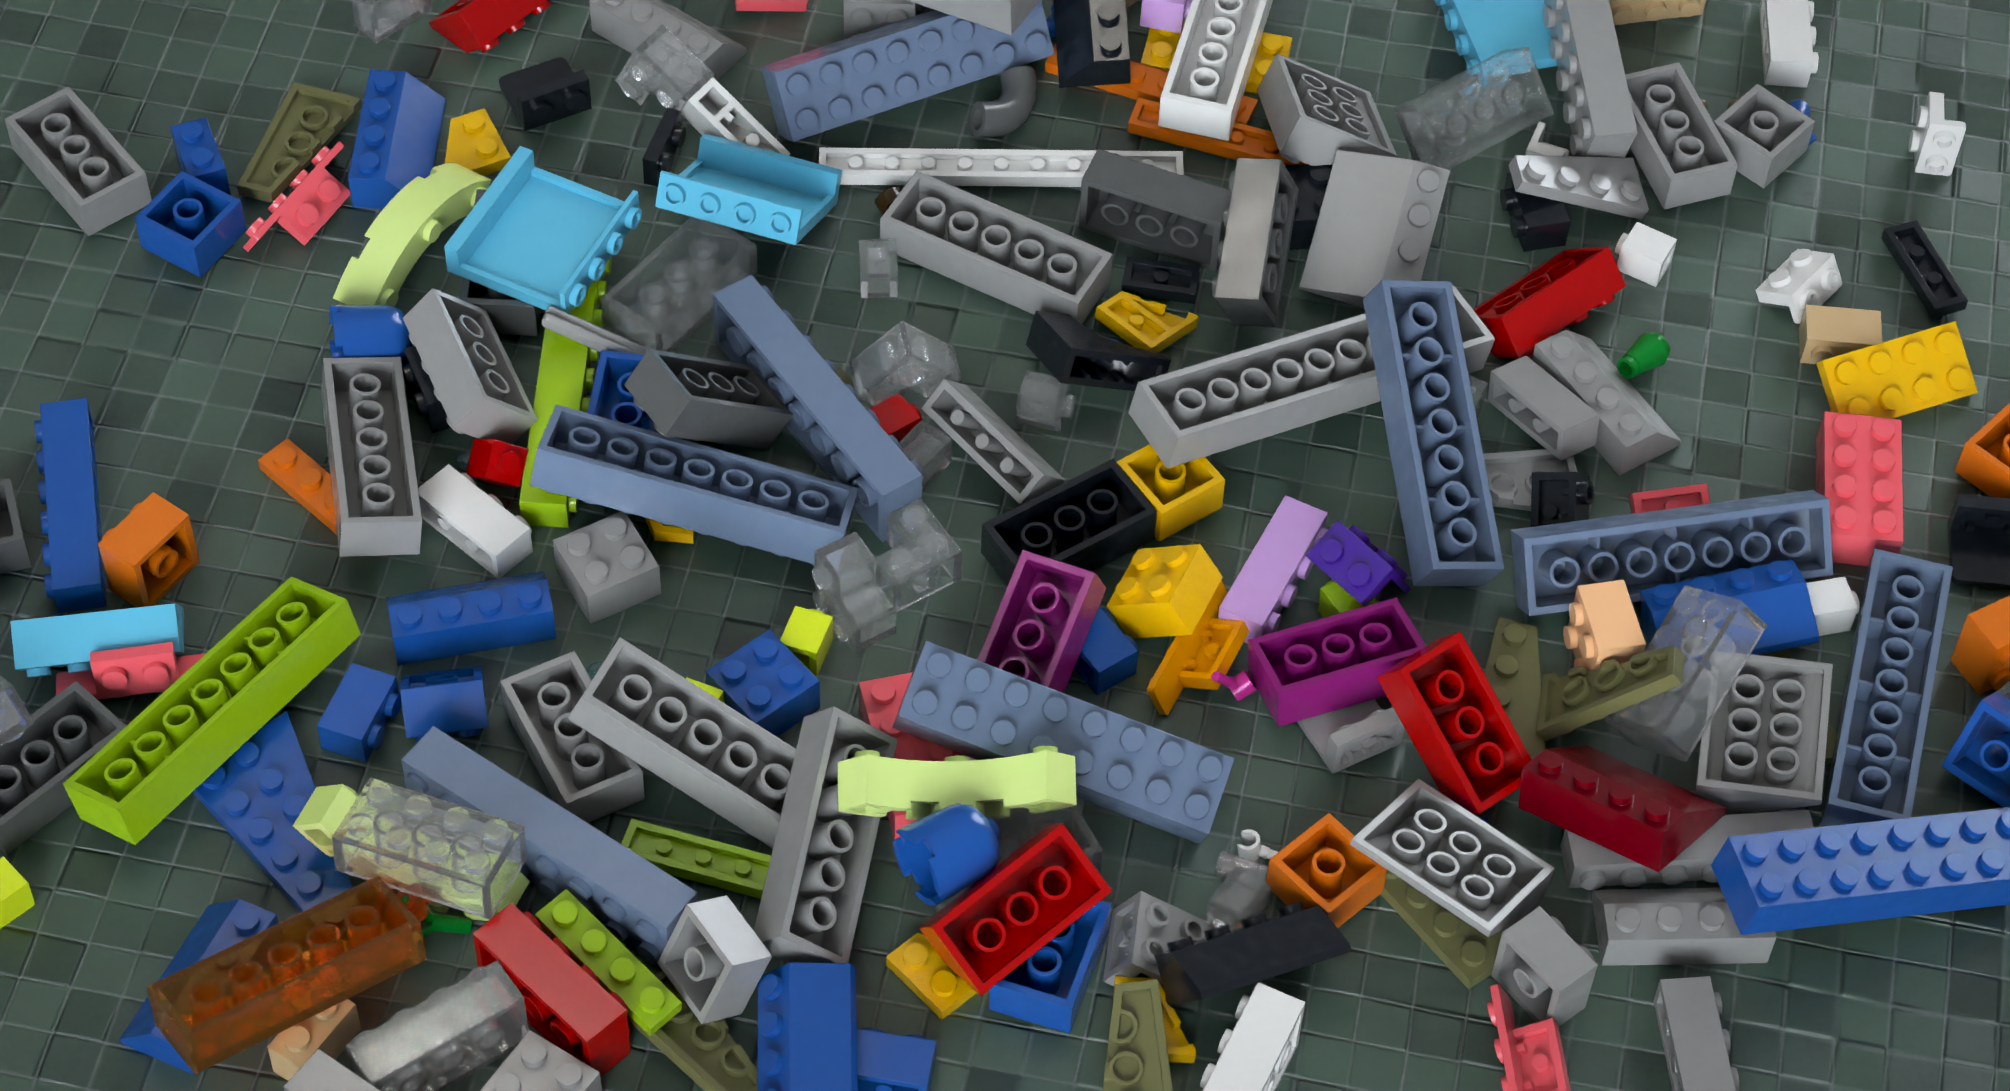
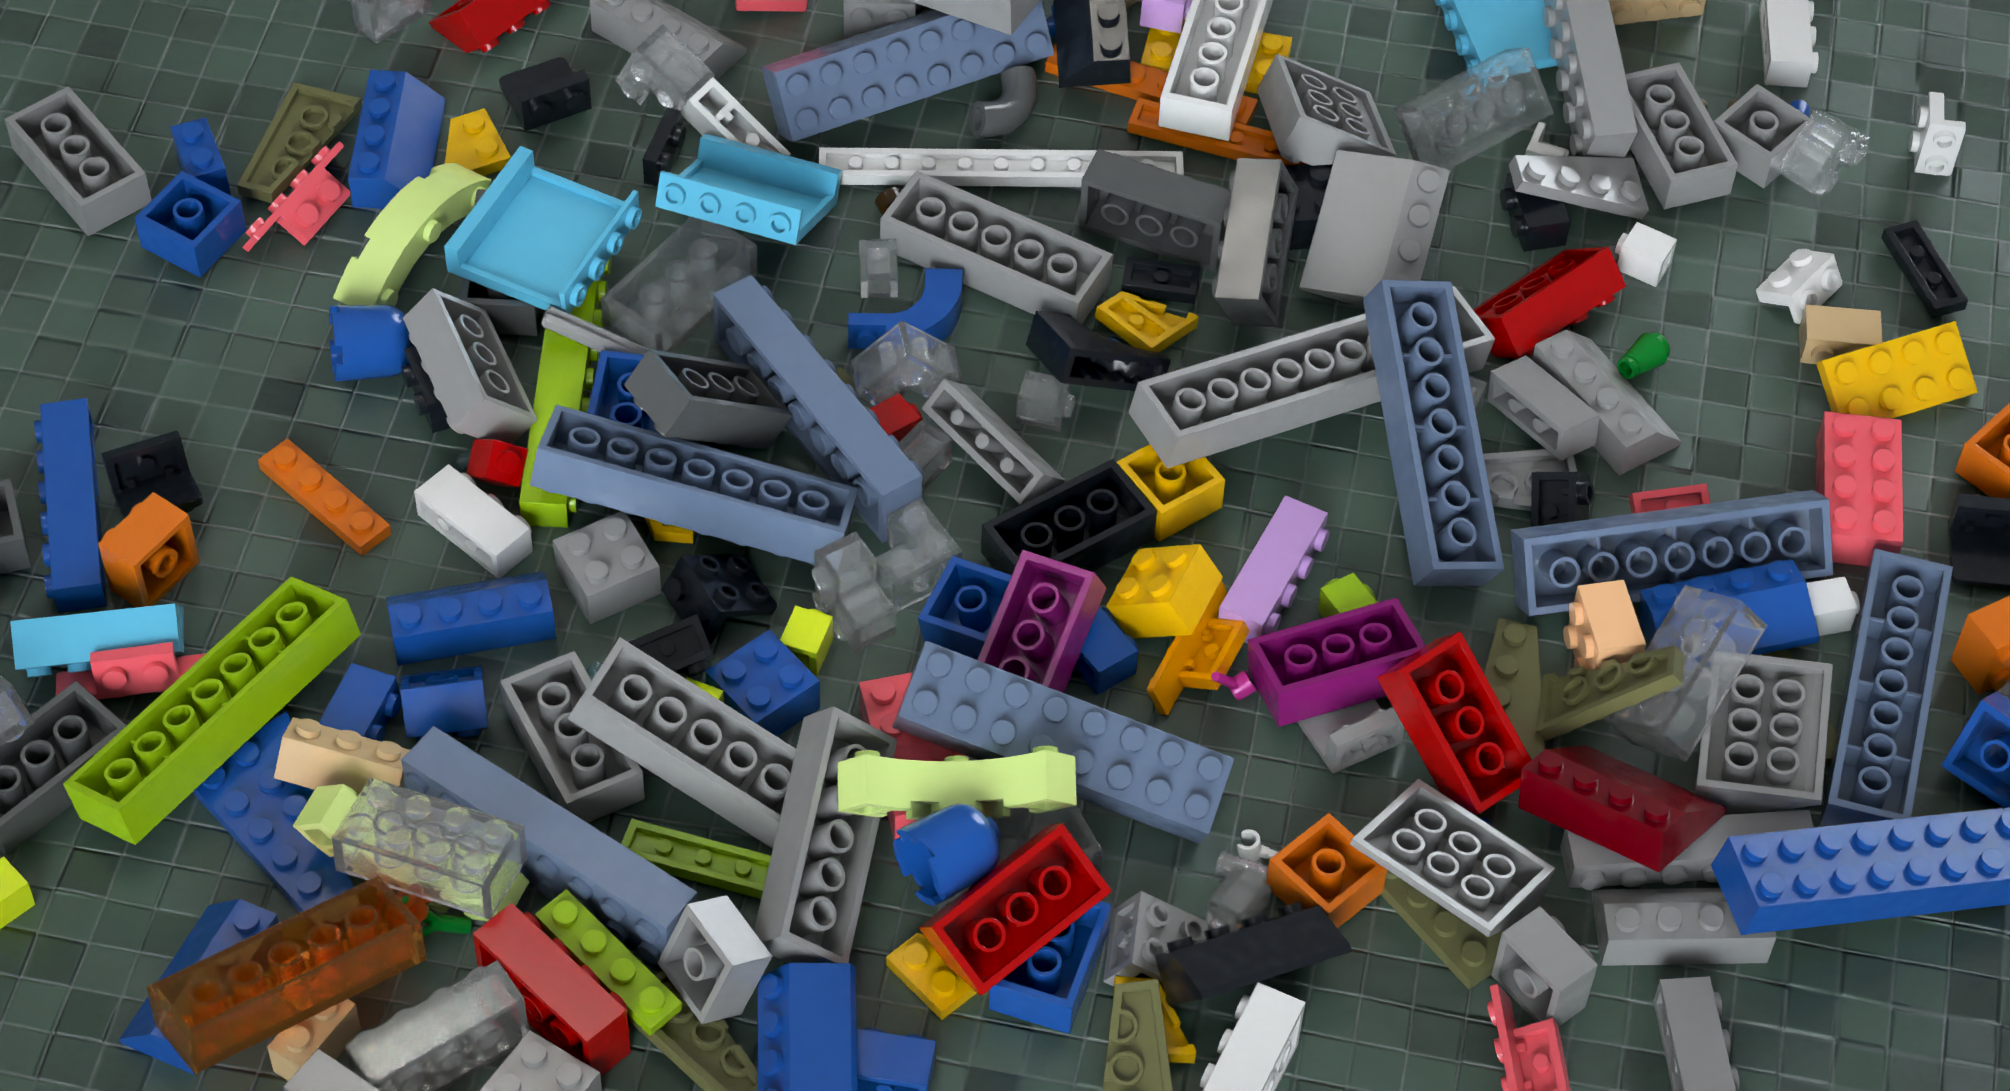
light grey brick [321,357,422,557] -> none
dark purple bracket [1306,520,1411,607] -> none
none -> black bracket [101,430,203,518]
none -> tan brick [274,717,410,812]
none -> black bracket [629,614,715,678]
none -> black bracket [661,554,778,645]
none -> blue arch [848,268,963,361]
none -> blue brick [918,555,1012,660]
none -> clear brick [1776,109,1870,197]

